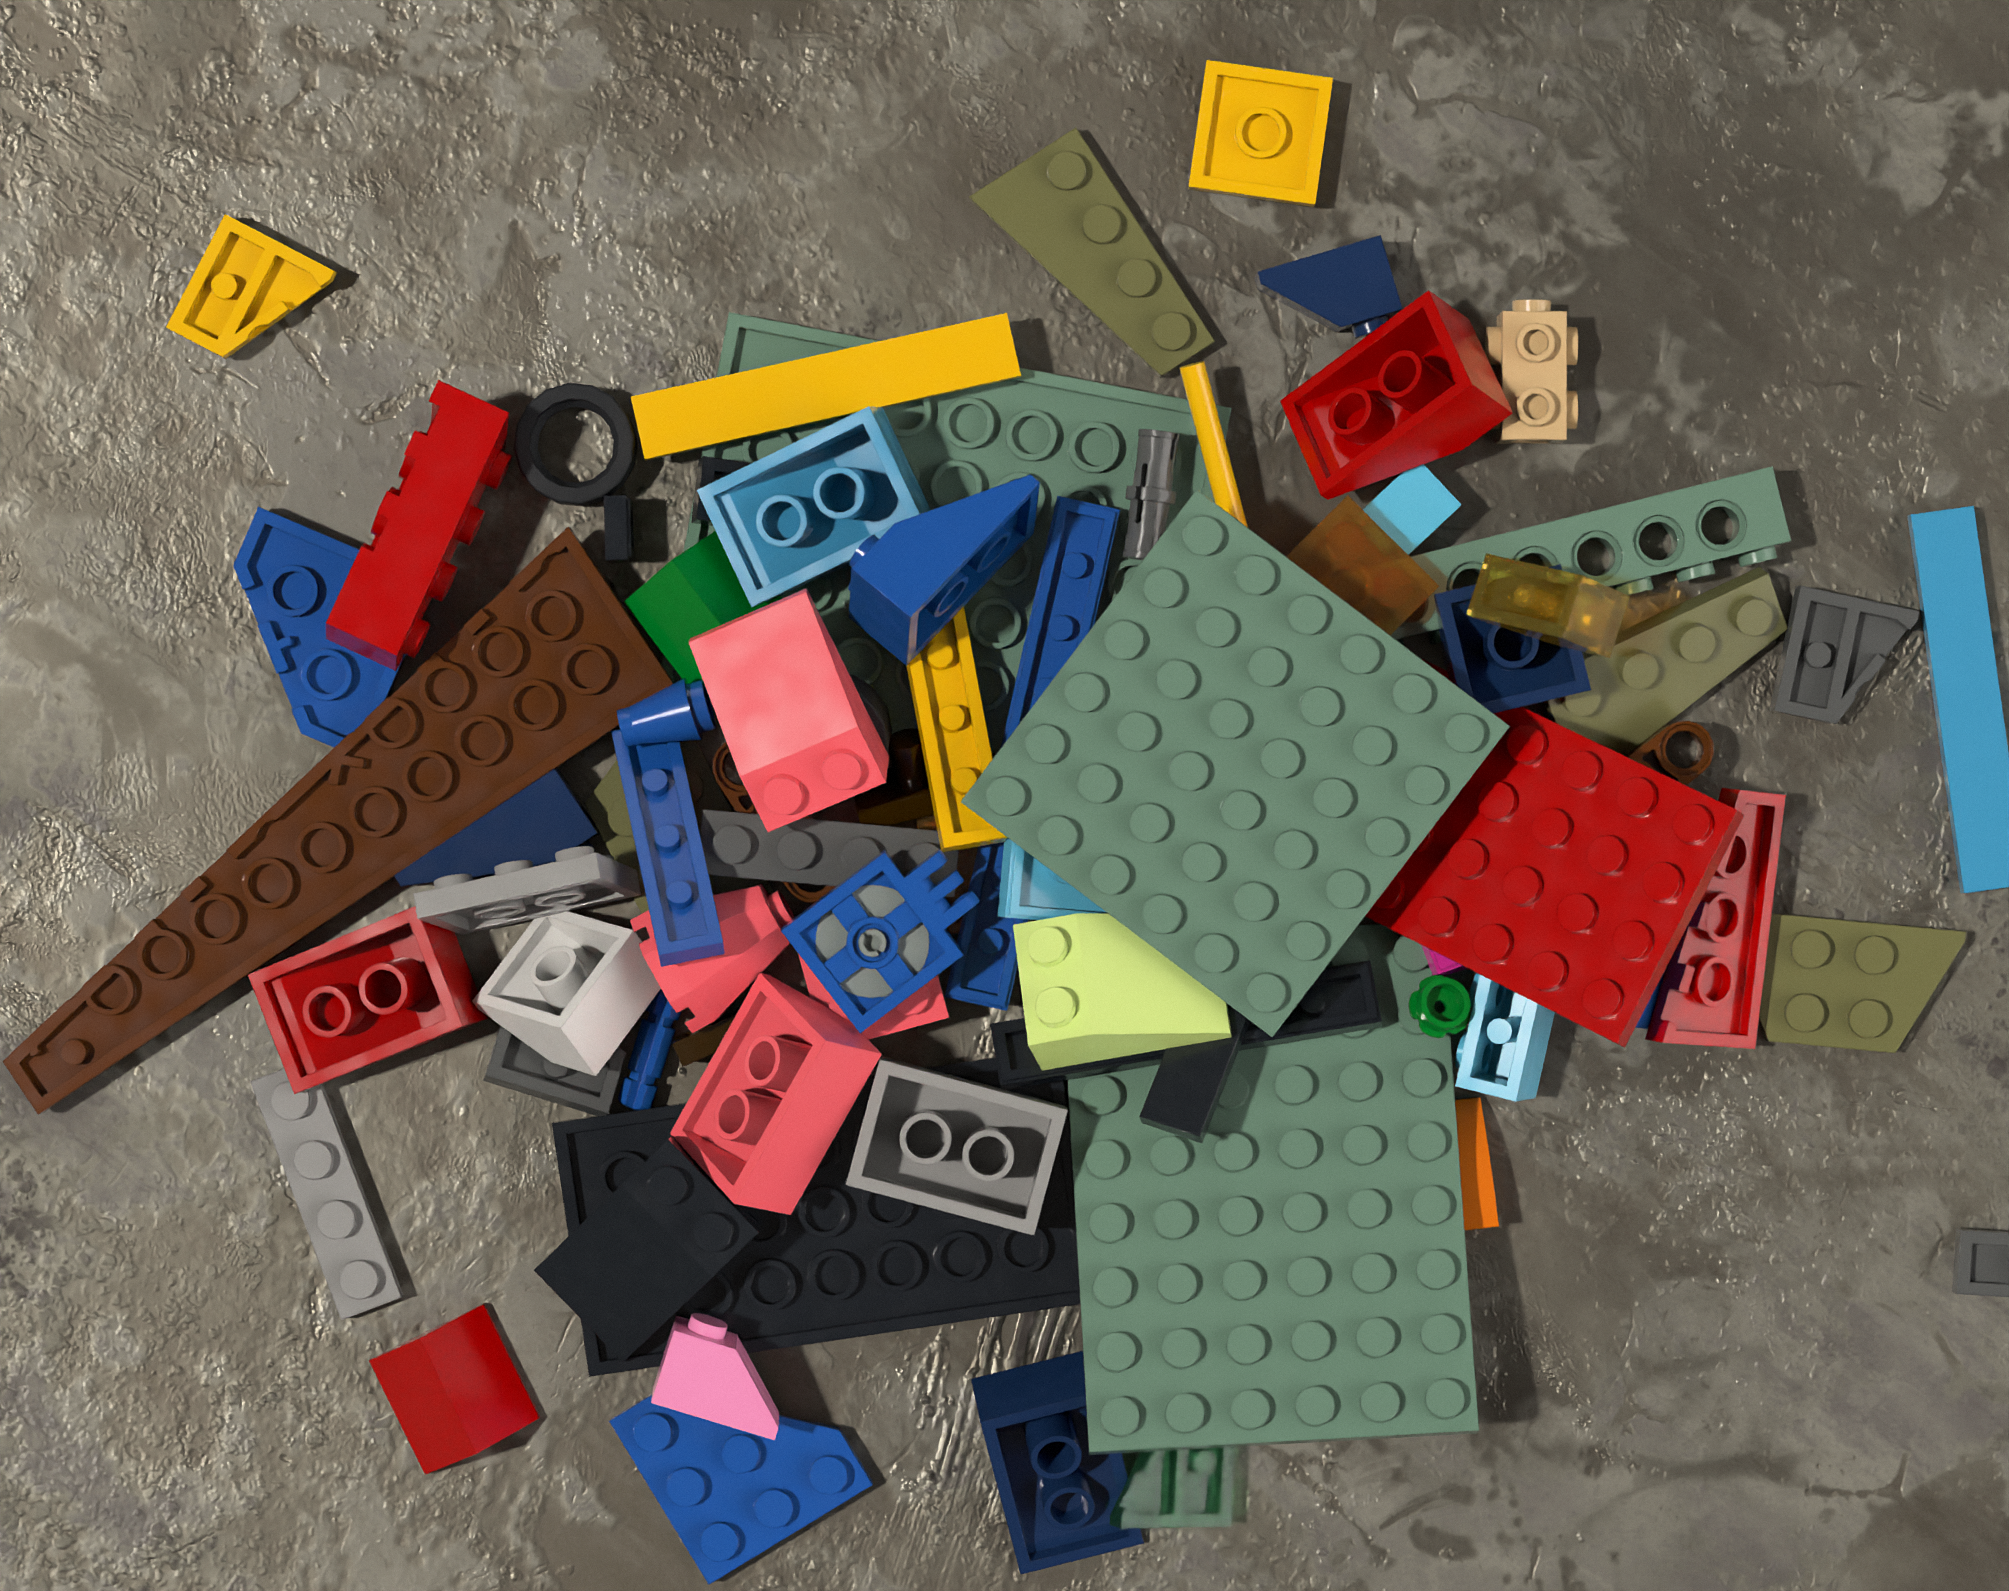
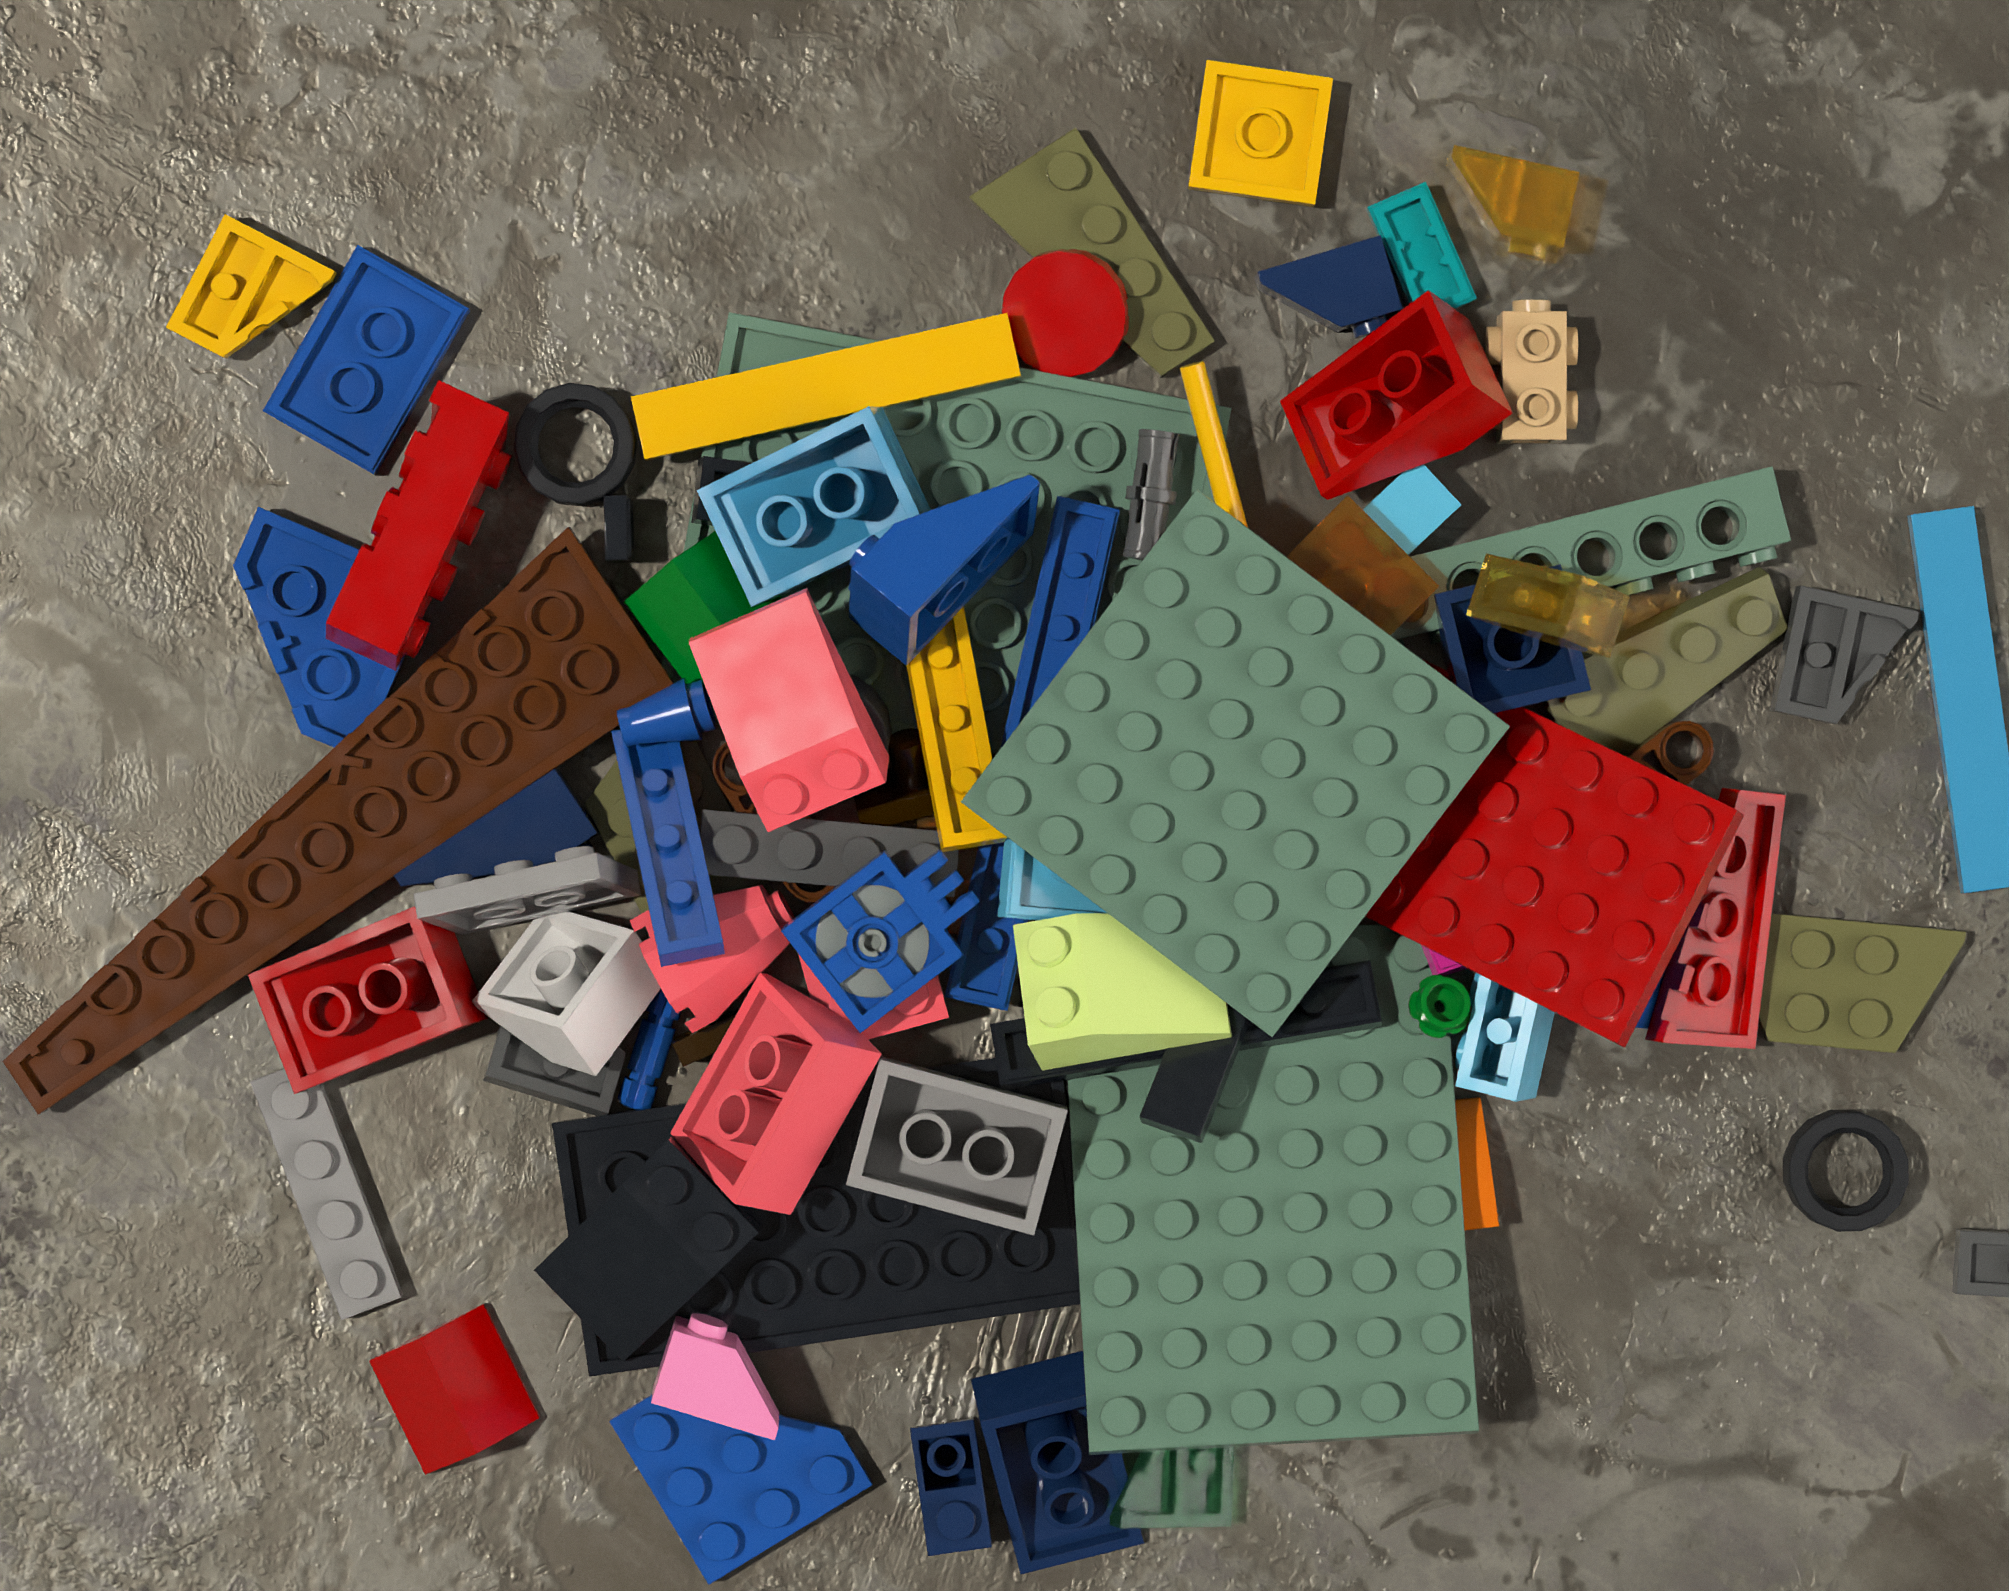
none -> blue tile [263,245,470,476]
none -> dark blue slope [910,1418,992,1556]
none -> red tile [1002,249,1130,377]
none -> teal plate [1366,182,1477,309]
none -> clear yellow slope [1446,145,1580,261]
none -> black tyre [1783,1110,1909,1232]

